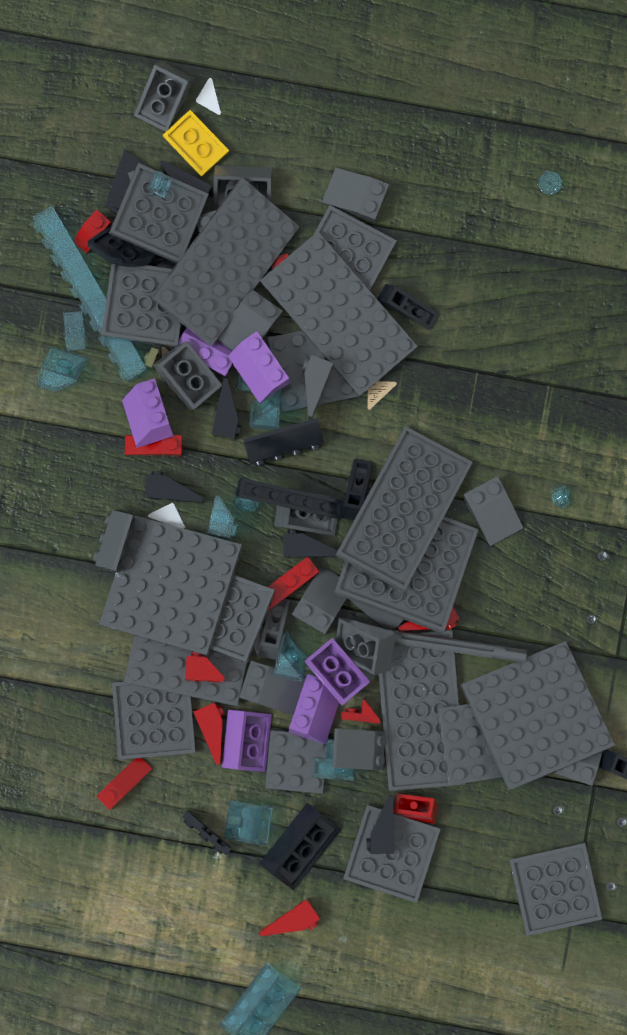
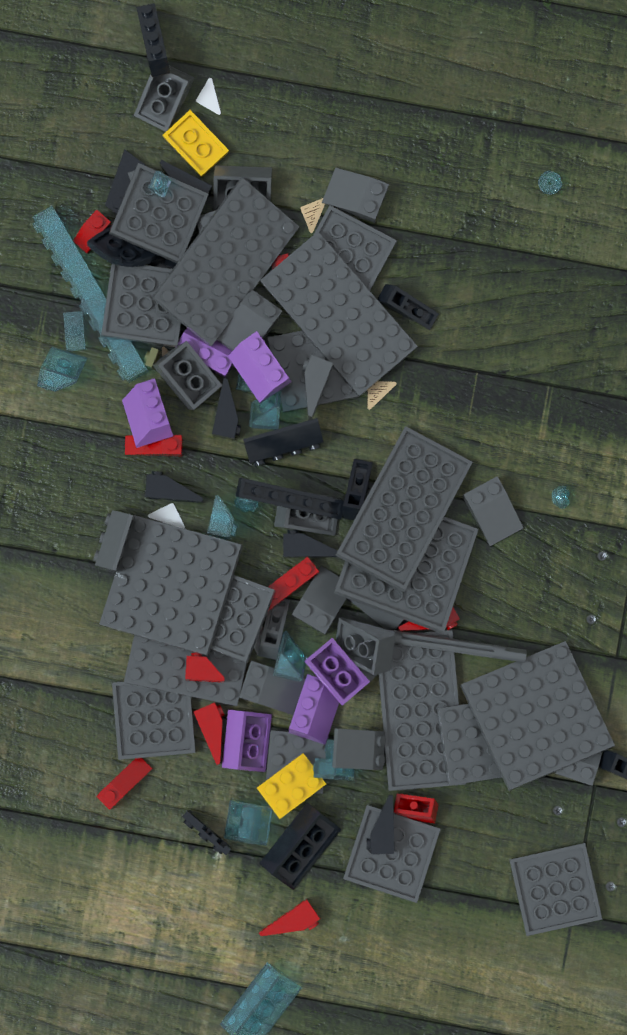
red slope [341,698,380,724] -> none
none -> black brick [136,3,170,77]
none -> yellow plate [257,753,326,819]
none -> tan sticker [300,198,325,233]

